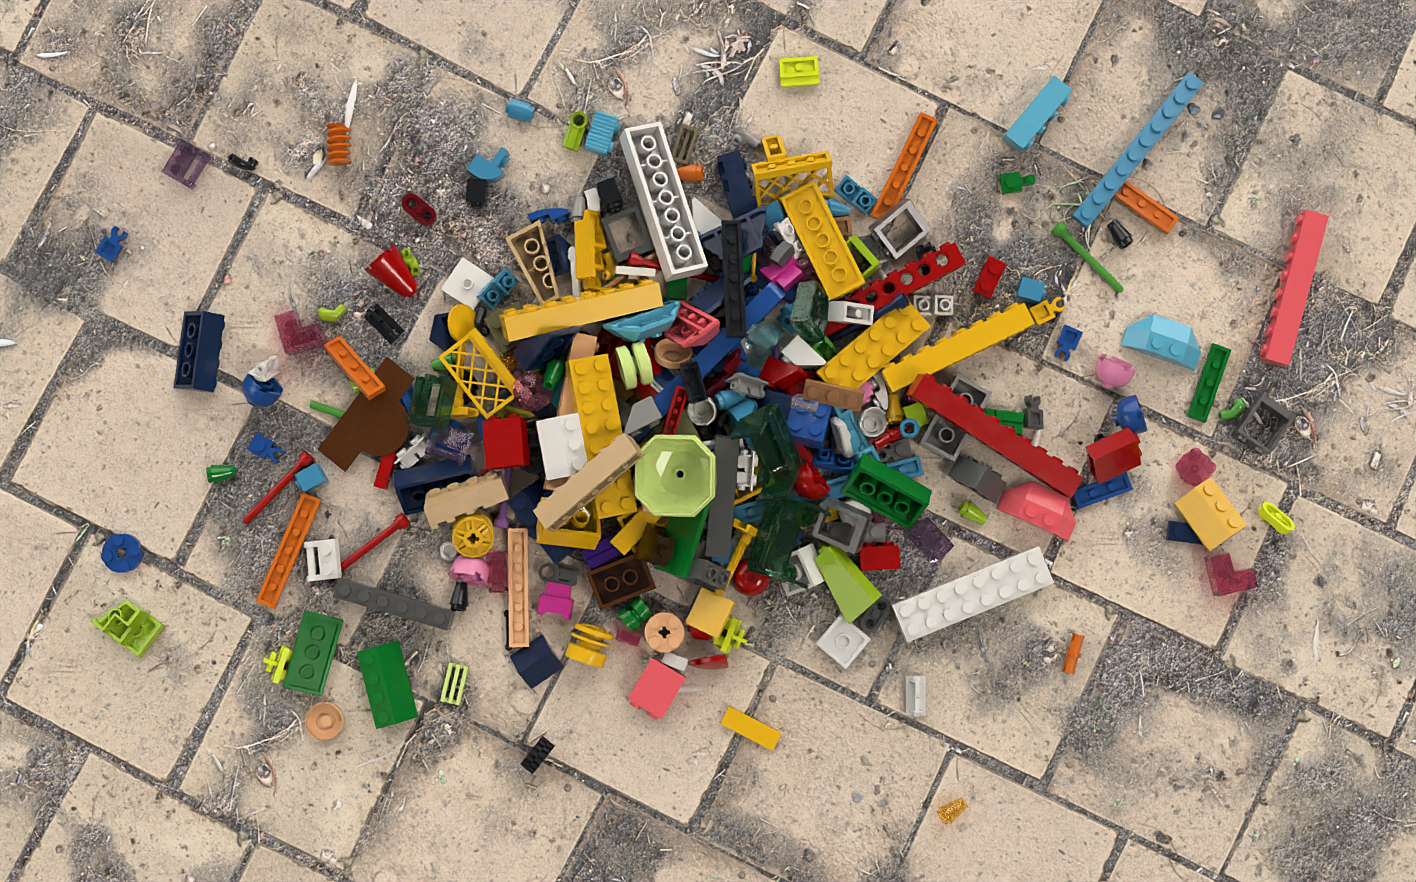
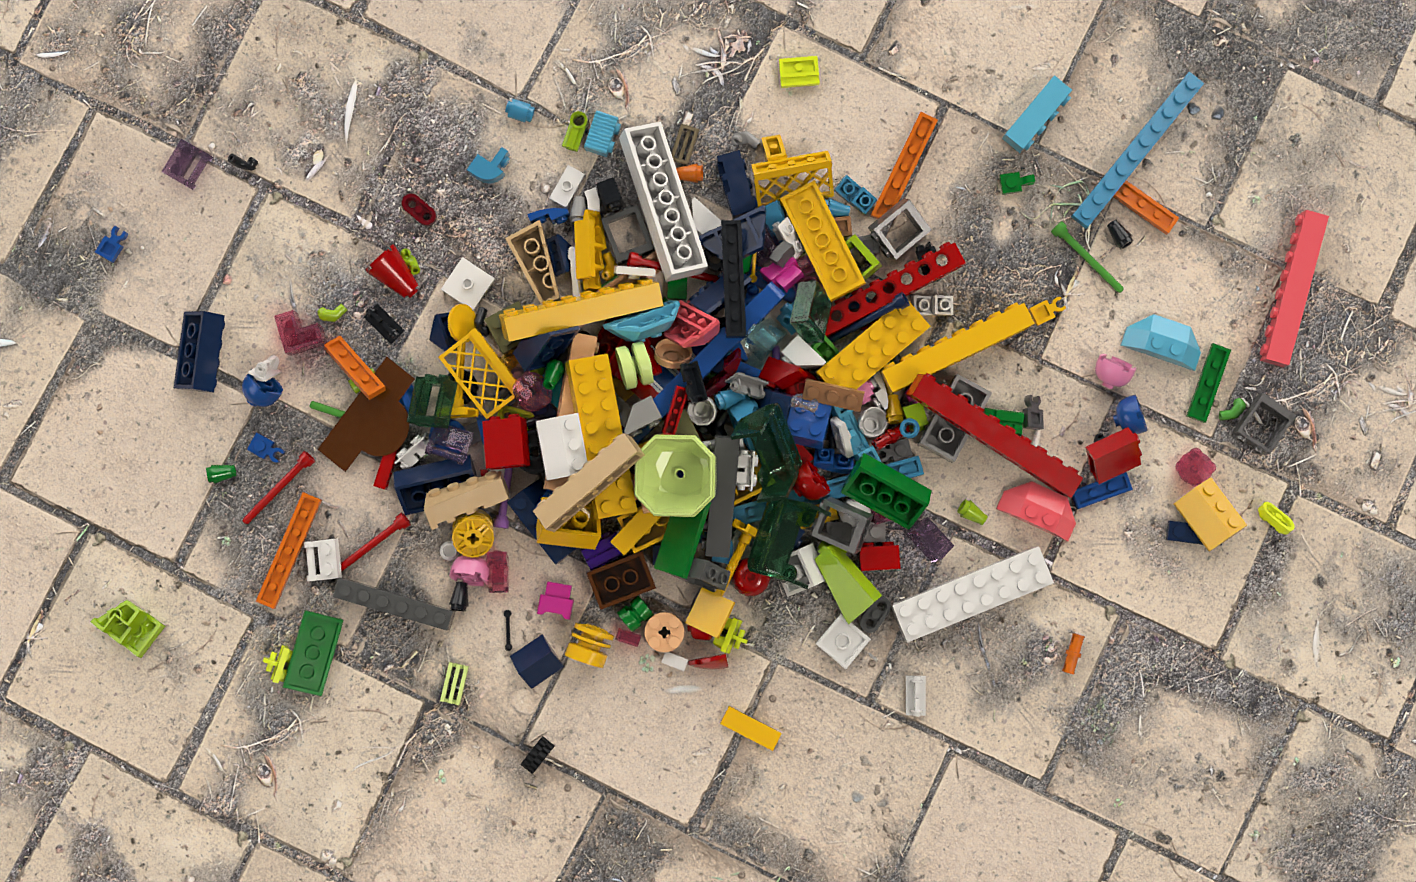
blue plate [101,534,143,573] -> none
dark azure brick [295,463,329,492] -> none
light nougat piece [305,702,344,740] -> none
orange piece [326,123,352,166] -> none
green slope [357,640,419,729] -> none
bright green cone [431,353,457,372] -> none
black brick [466,178,489,209] -> none
dark azure slope [476,268,519,310] -> none
light nougat plate [508,528,530,647] -> none
dark grey piece [538,563,579,586] -> none
coral brick [628,657,686,720] -> none
dark brown torso [634,522,675,567] -> none
white slope [827,301,874,325] -> none
white slope [868,258,895,281] -> none
clear yellow cone [937,797,968,825] -> none
dark grey brick [947,455,1007,504] -> none
red plate [972,256,1007,300] -> none
dark azure brick [1014,277,1047,305] -> none
blue plate [1054,325,1083,362] -> none
clear pink brick [1204,553,1258,596] -> none
none -> white plate [549,165,585,209]

